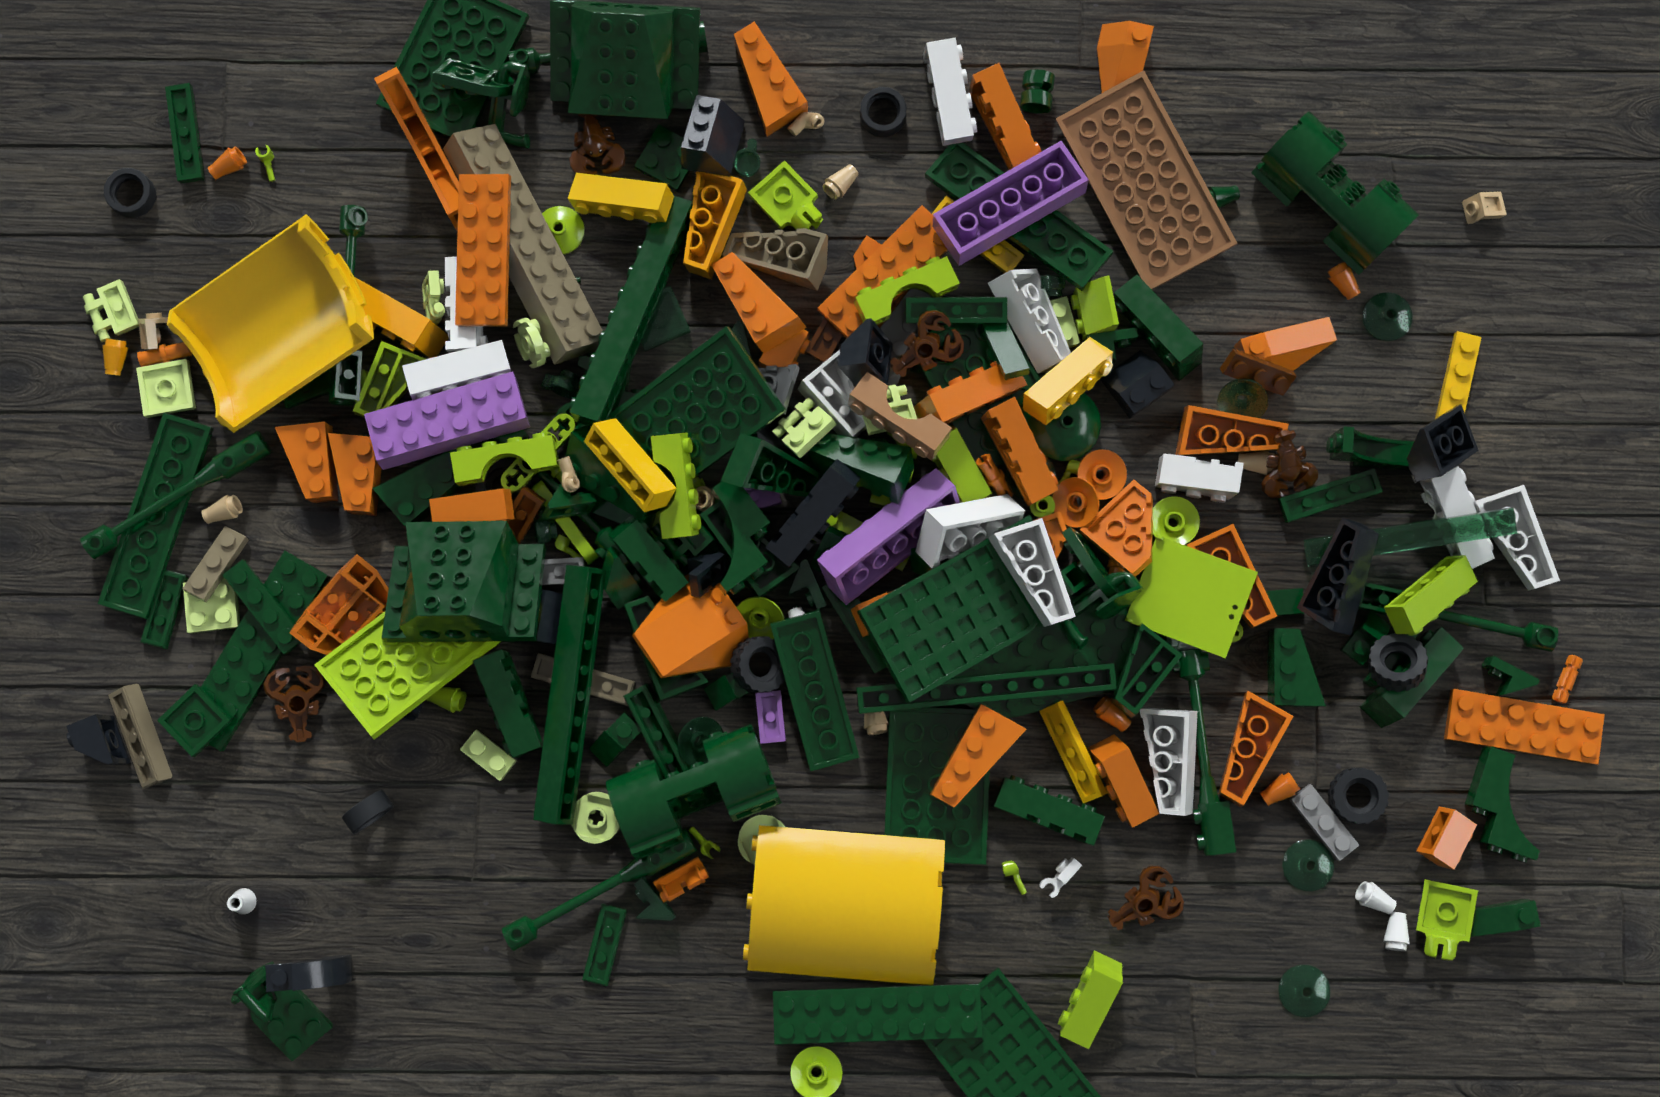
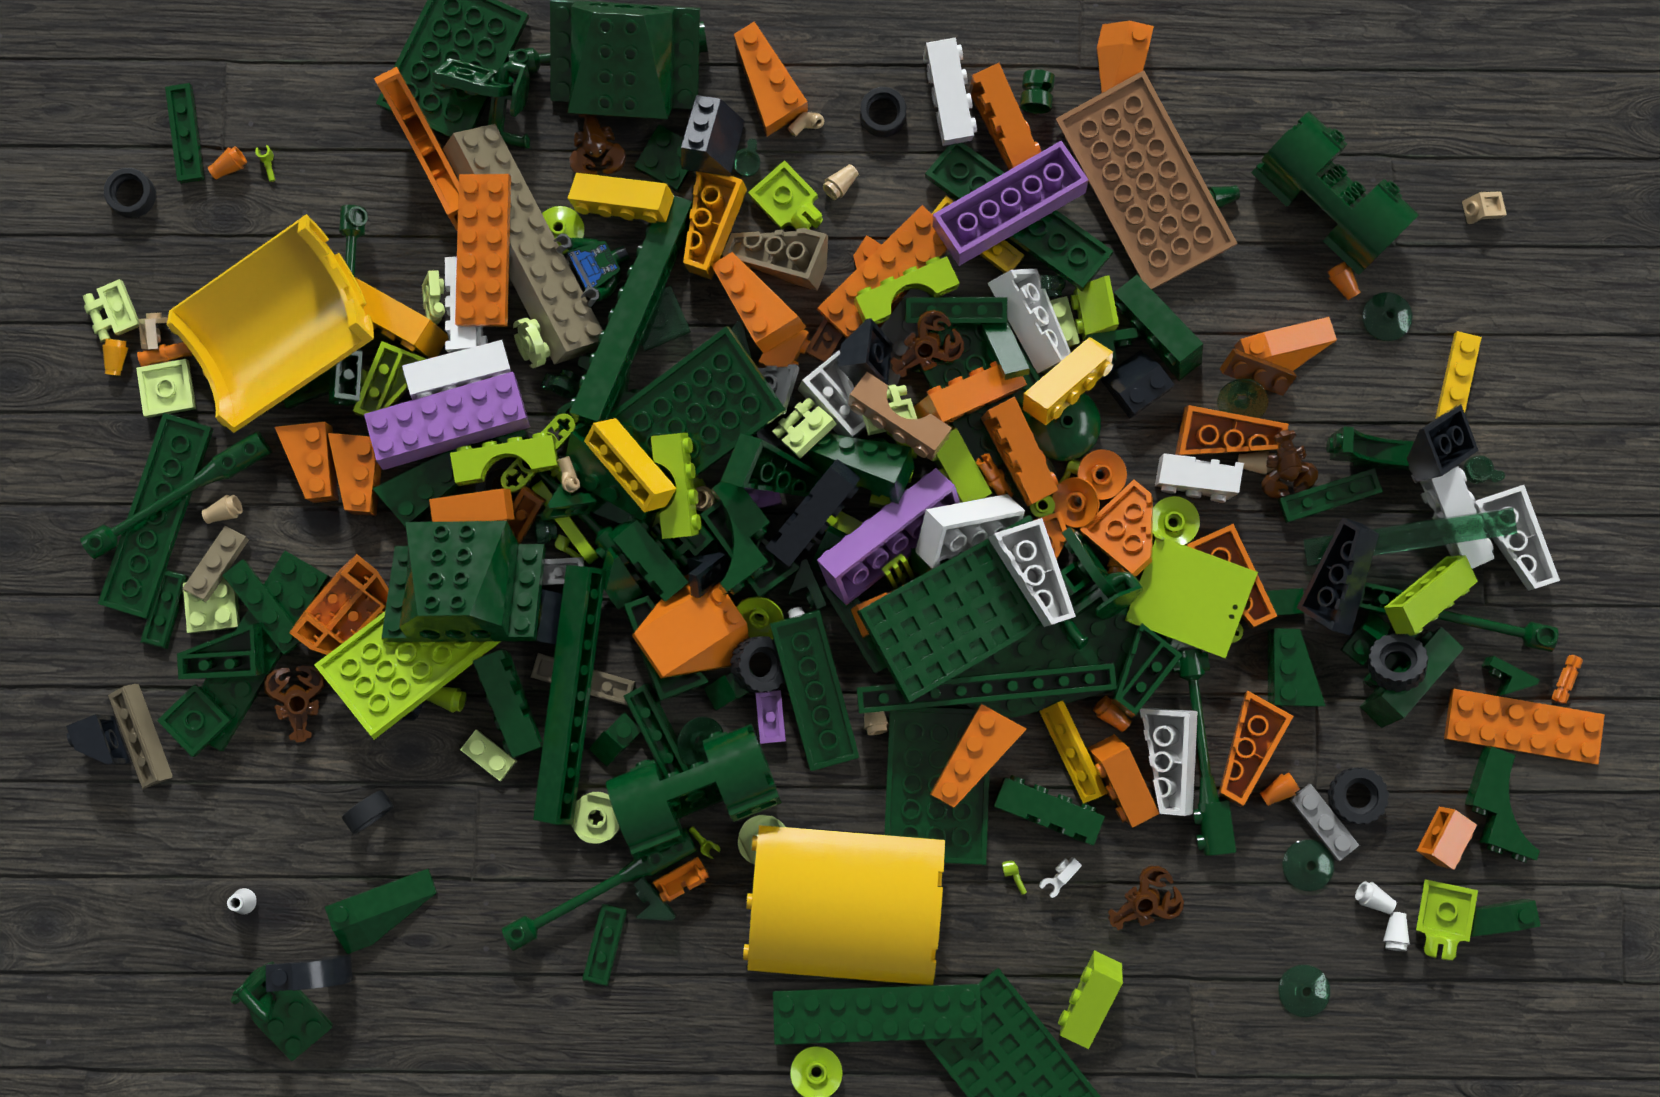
none -> dark green wedge [177,622,265,680]
none -> dark green wedge [325,868,437,954]
none -> torso [553,234,630,307]
none -> lime tile [882,553,915,590]
none -> clear green piece [1463,455,1505,484]

